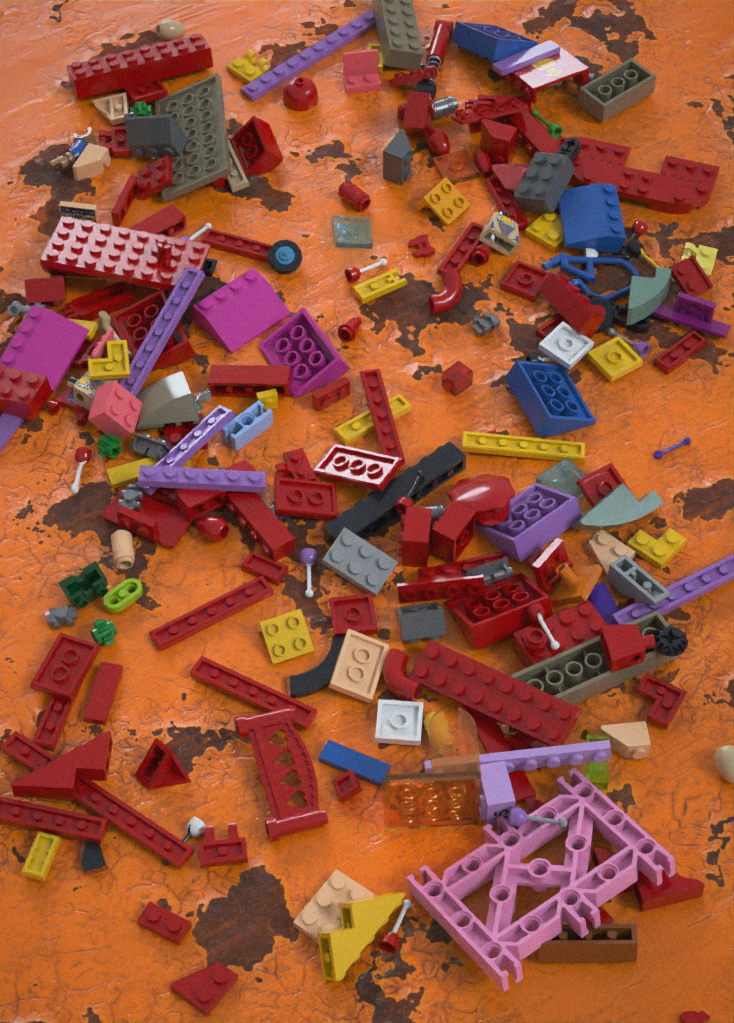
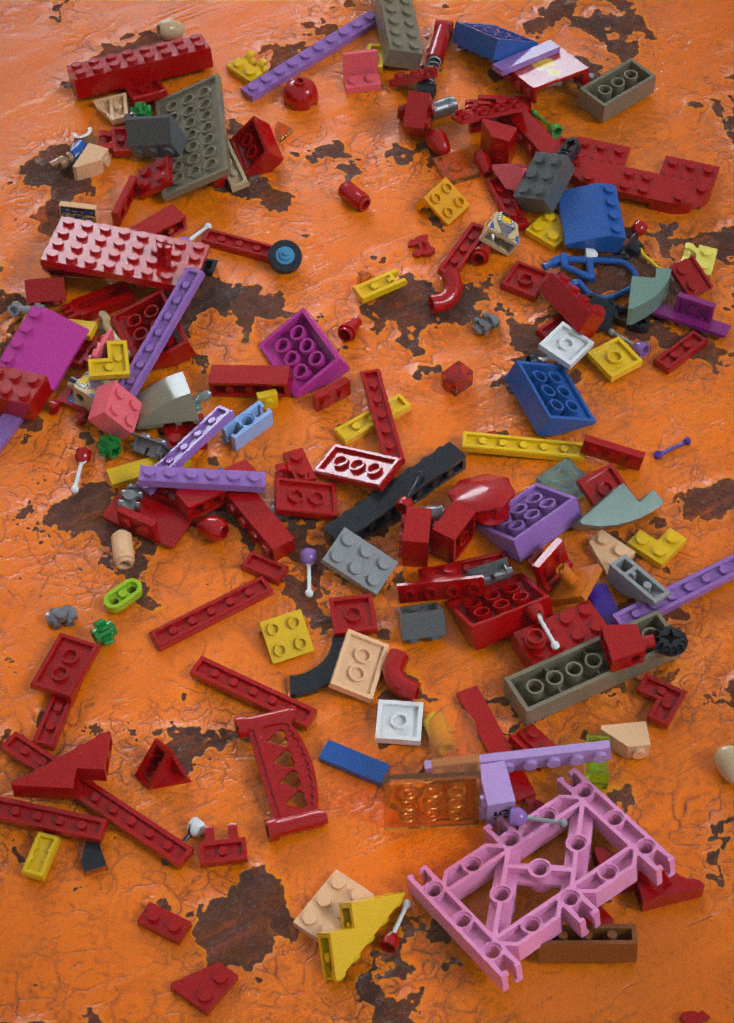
dark green cylinder [59,561,108,608] -> none
red tile [83,662,123,725] -> none
dark pink slope [193,268,291,354] -> none
clear light blue plate [331,215,373,249] -> none
red tile [332,769,363,802] -> none
red hinge [344,258,387,283] -> none
dark grey slope [383,129,413,186] -> none
red plate [408,640,582,747] -> none
none -> clear orange tile [275,121,293,143]
none -> clear orange tile [357,271,375,285]
none -> red plate [580,435,645,471]

